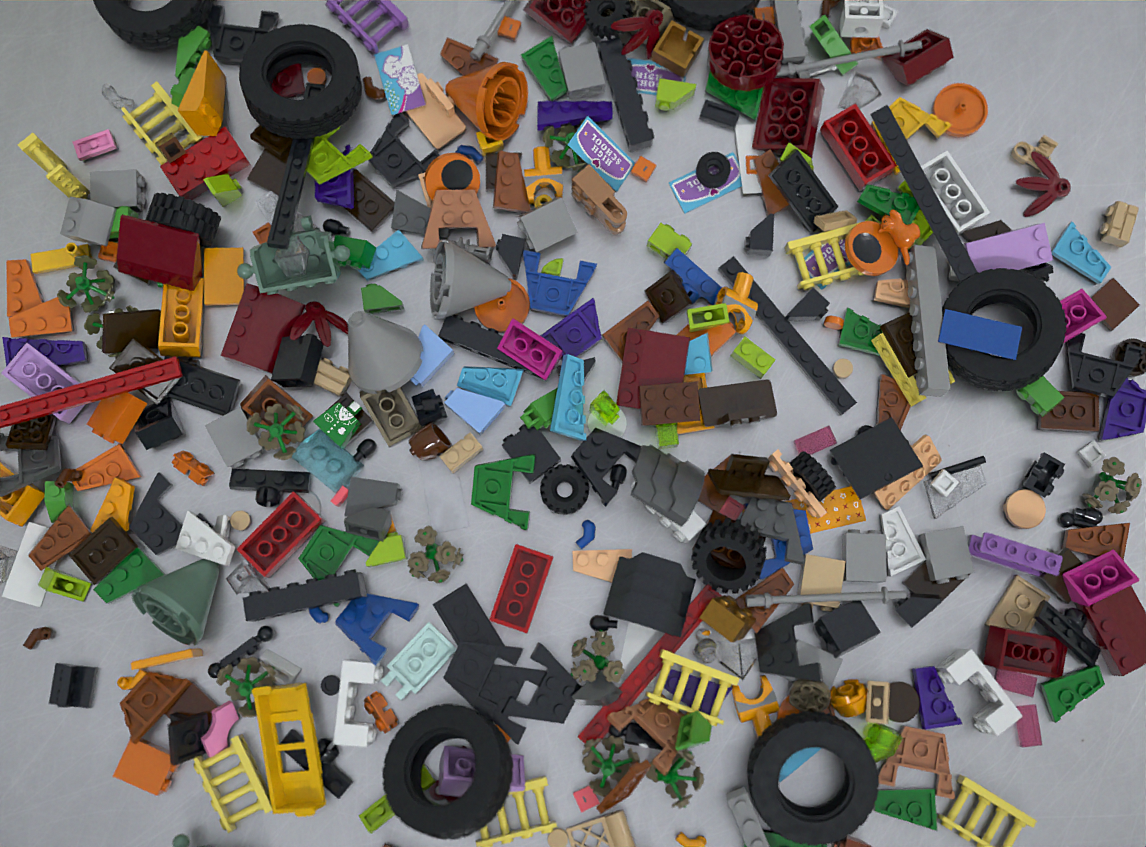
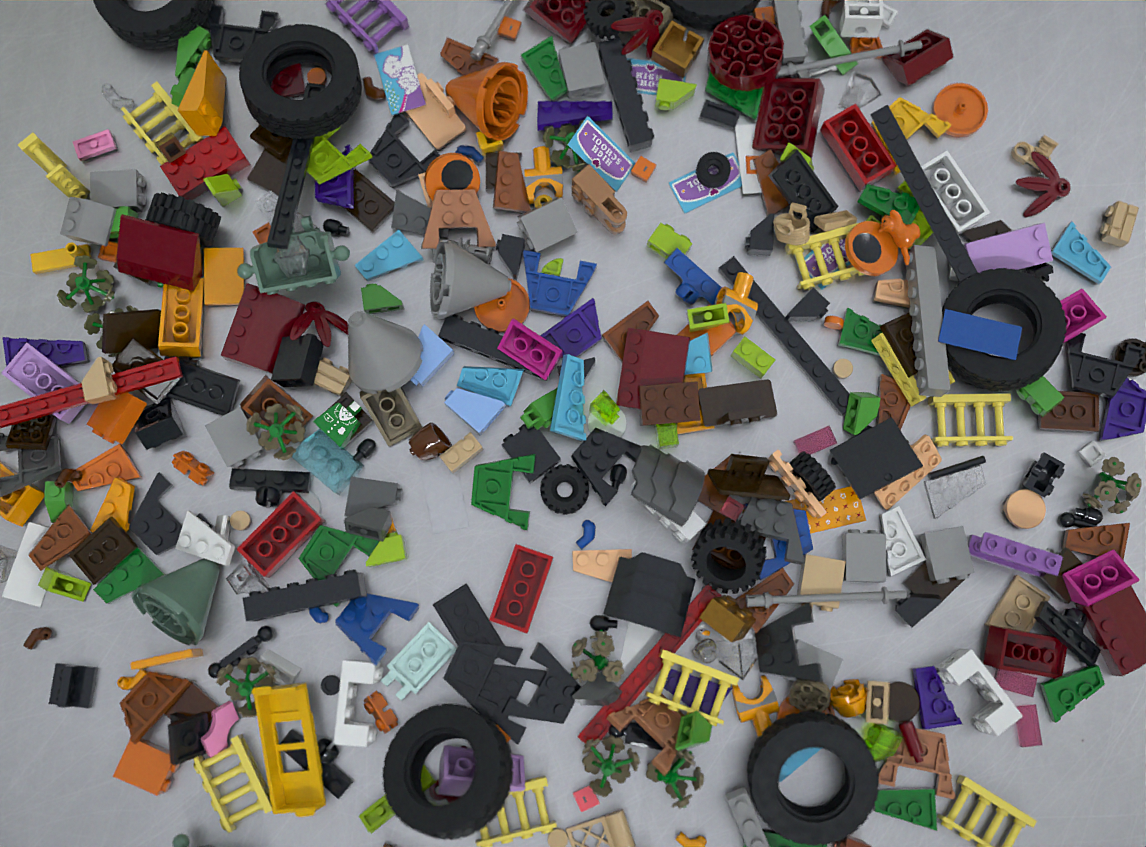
orange wing [6,259,43,318] -> none
orange wing [9,297,73,338] -> none
coral tile [330,486,349,507] -> none
green brick [333,235,376,270] -> none
dark tan plant [408,526,463,583] -> none
black cylinder [412,389,447,426] -> none
dark orange wing [596,759,652,814] -> none
dark brown tile [644,270,693,323] -> none
black brick [814,600,881,659] -> none
white tile [930,469,959,497] -> none
reddish brown tile [1090,278,1140,331] -> none
none -> tan slope [81,357,117,404]
none -> tan piece [773,203,810,246]
none -> bright green slope [843,392,881,435]
none -> dark red cylinder [898,720,924,763]
none -> light yellow fence [928,394,1013,447]

